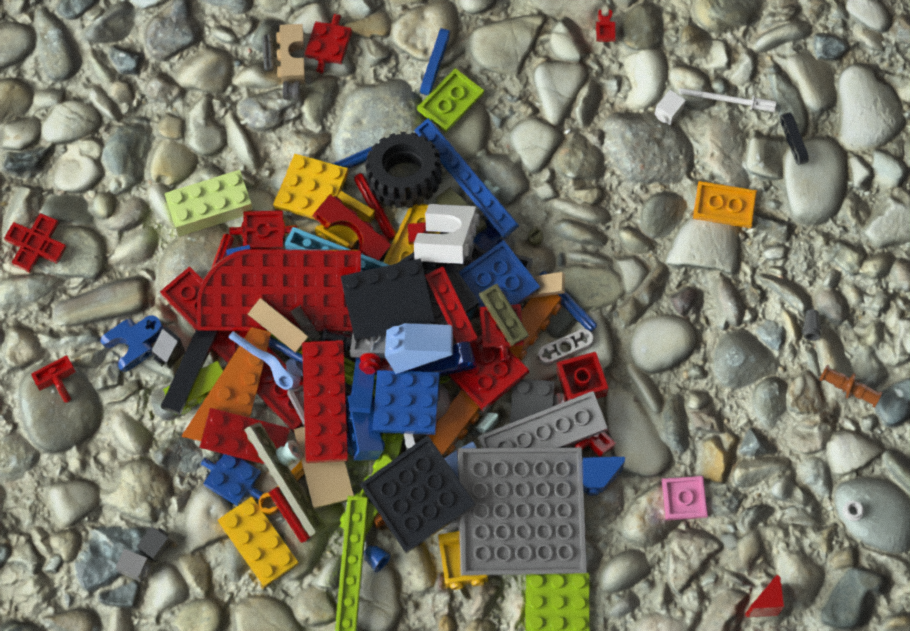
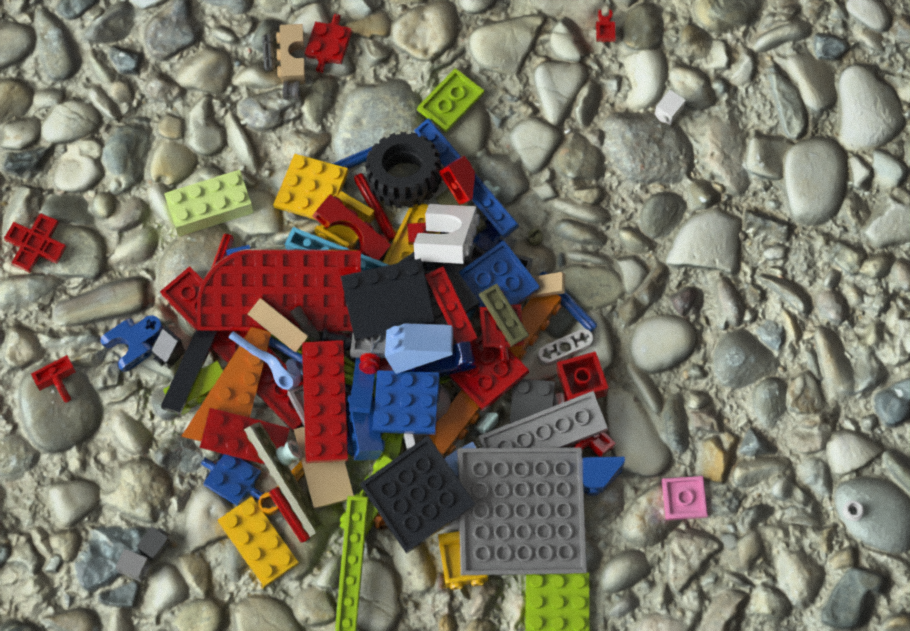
red plate [229,210,297,249] -> none
blue hat [364,545,391,572] -> none
blue beam [420,28,450,96] -> none
white piece [679,88,776,112] -> none
light orange tile [693,181,757,228] -> none
red slope [745,574,784,618] -> none
black beam [780,112,809,165] -> none
dark grey cone [802,309,822,341] -> none
dark orange piece [819,365,883,408] -> none
none -> red slope [439,155,475,205]

